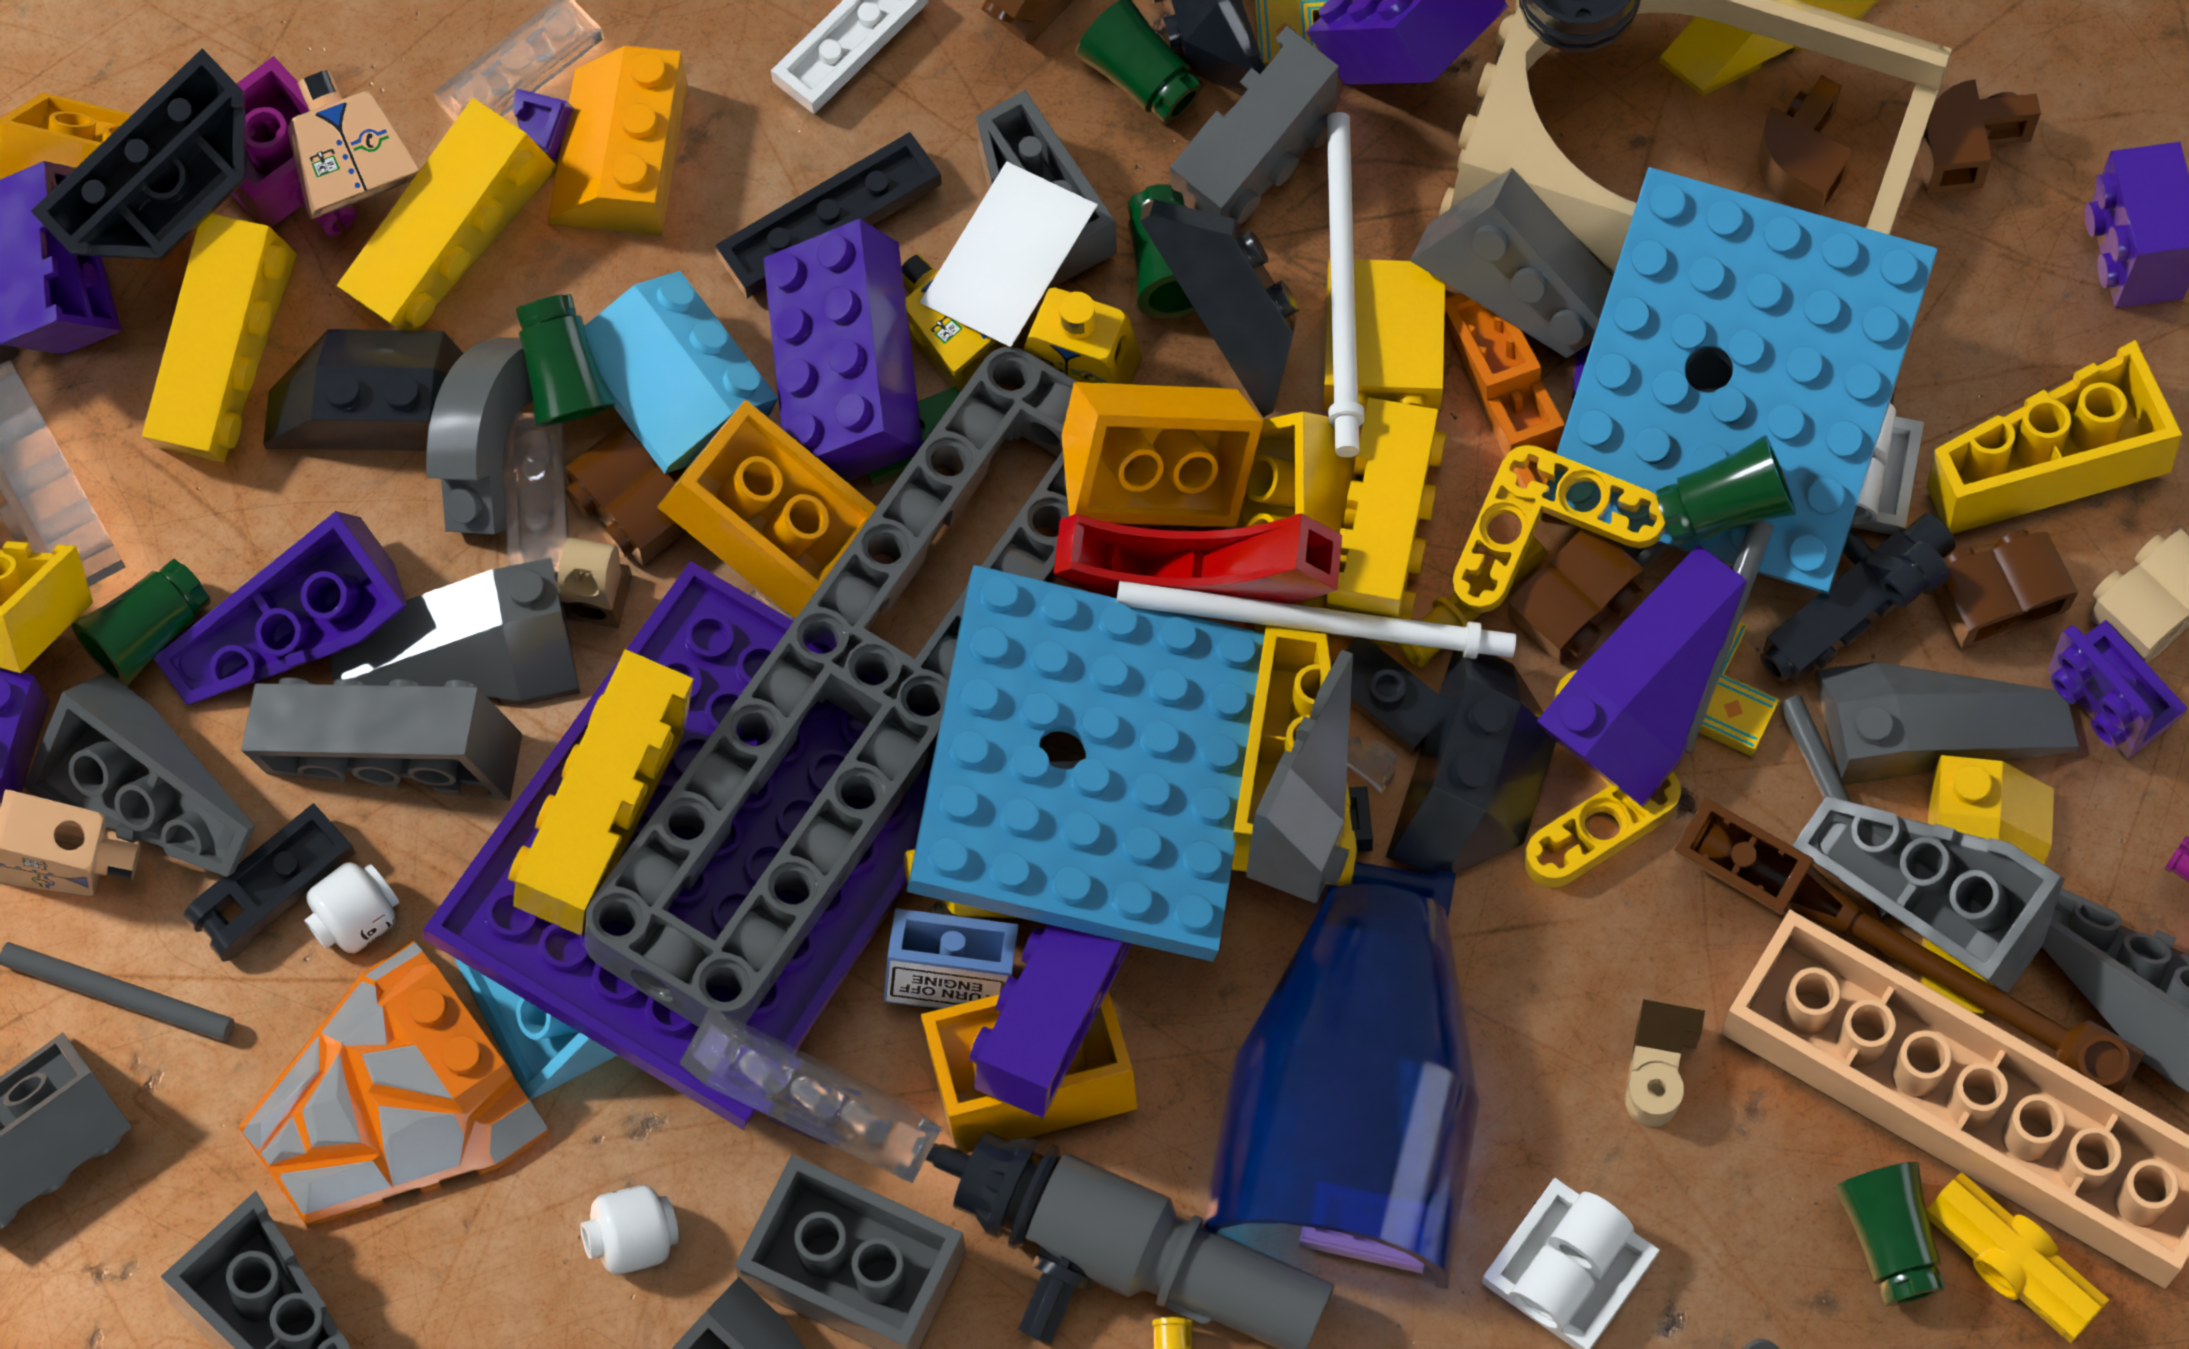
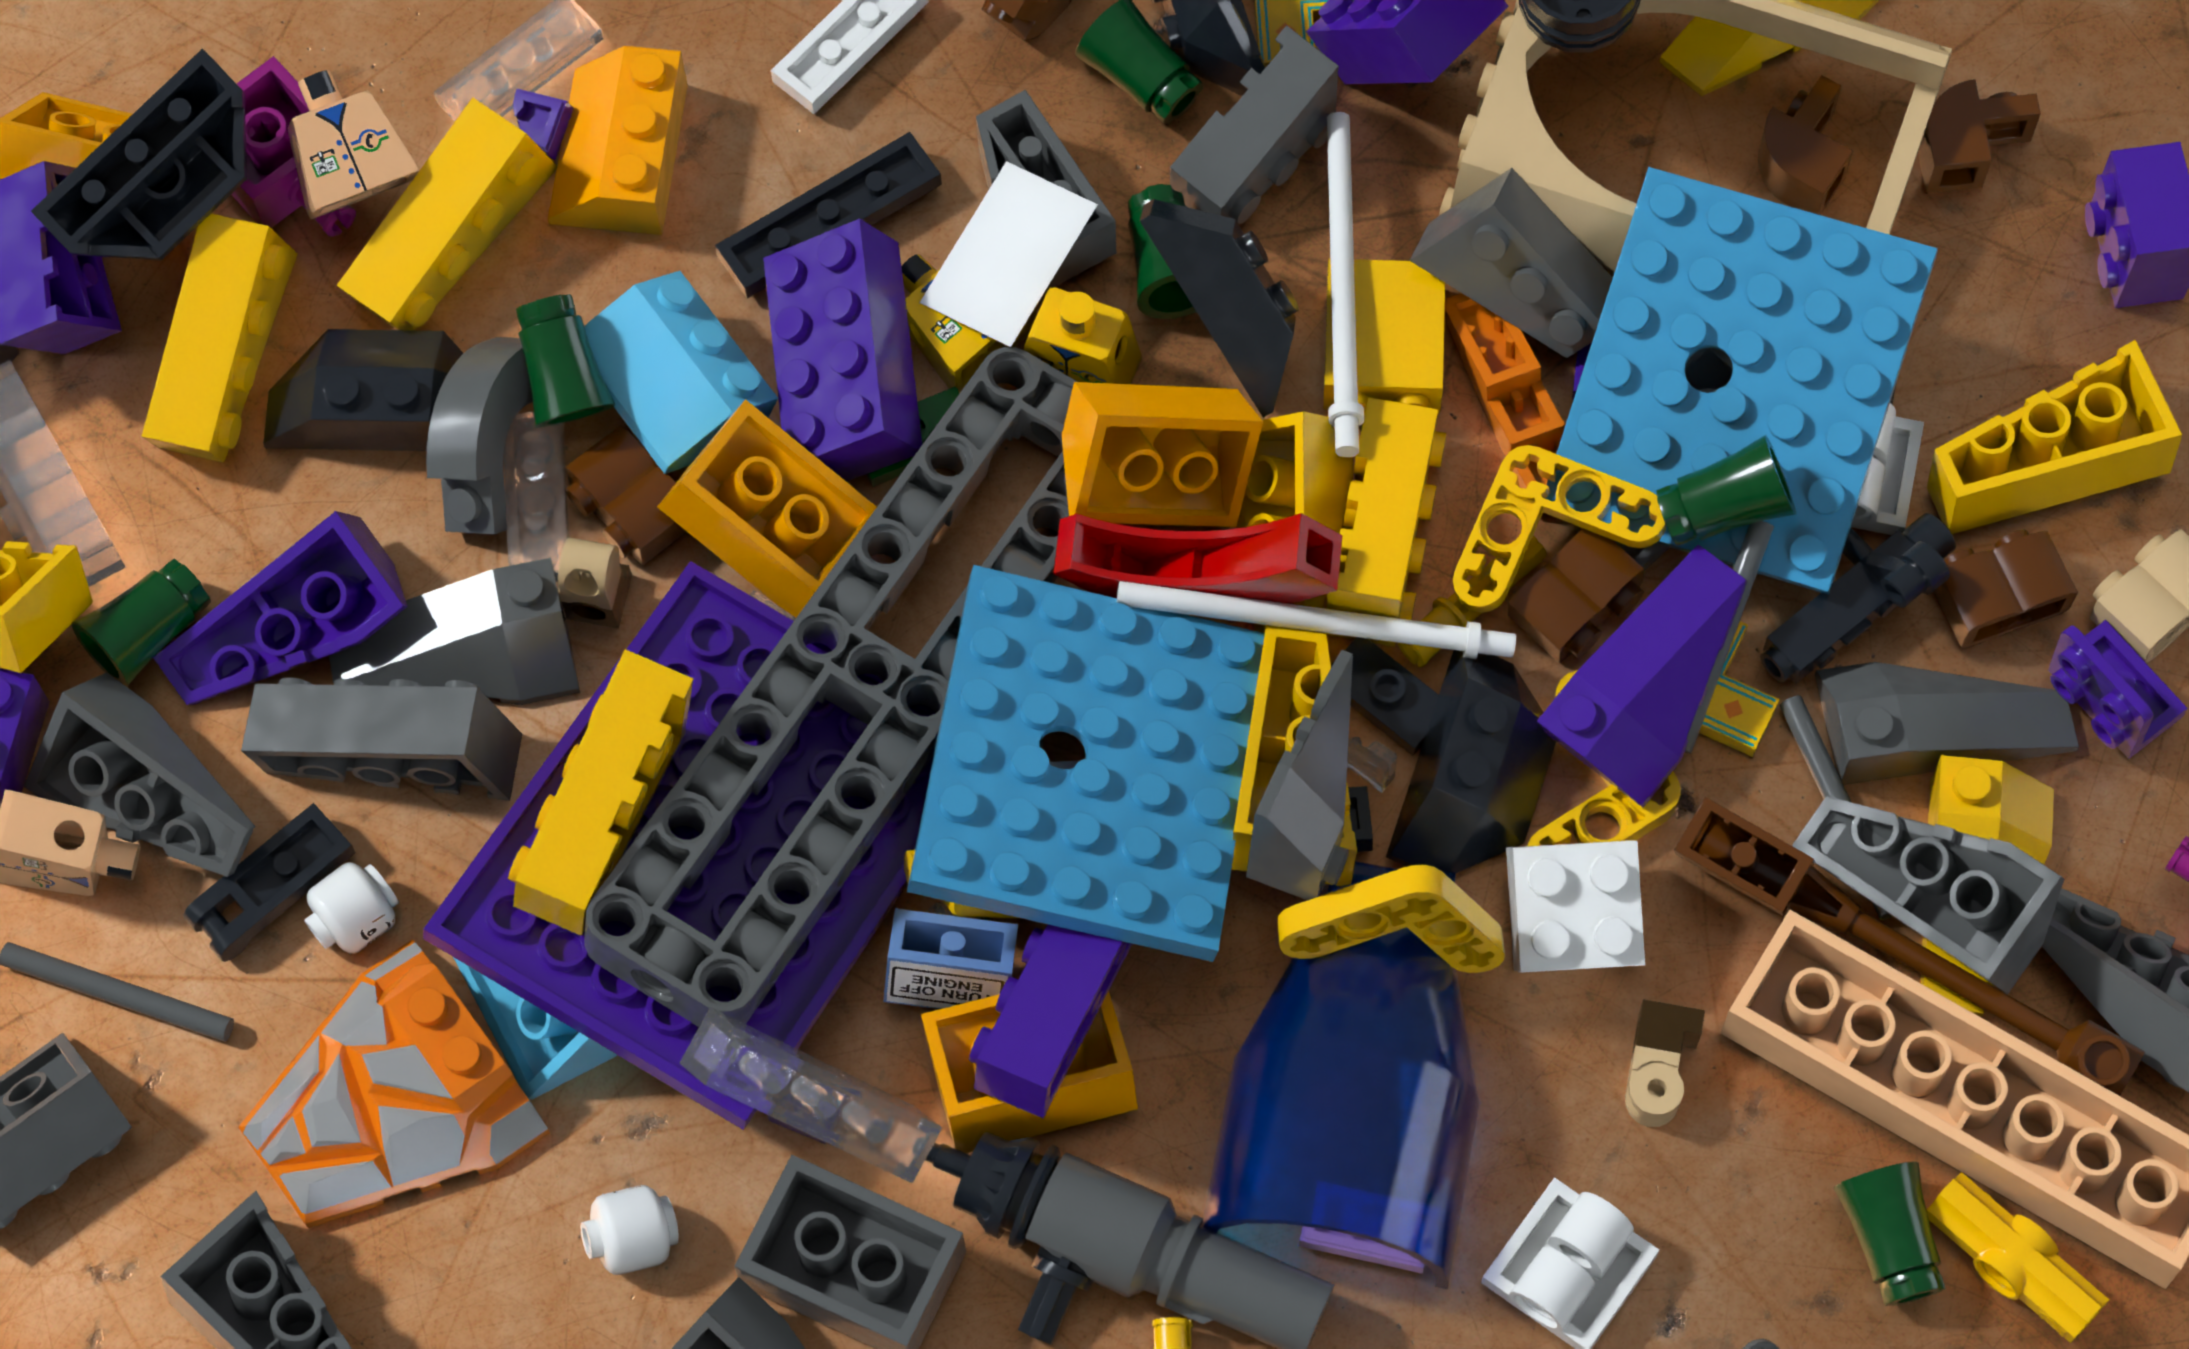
none -> yellow beam [1277,865,1505,973]
none -> white brick [1506,840,1645,973]

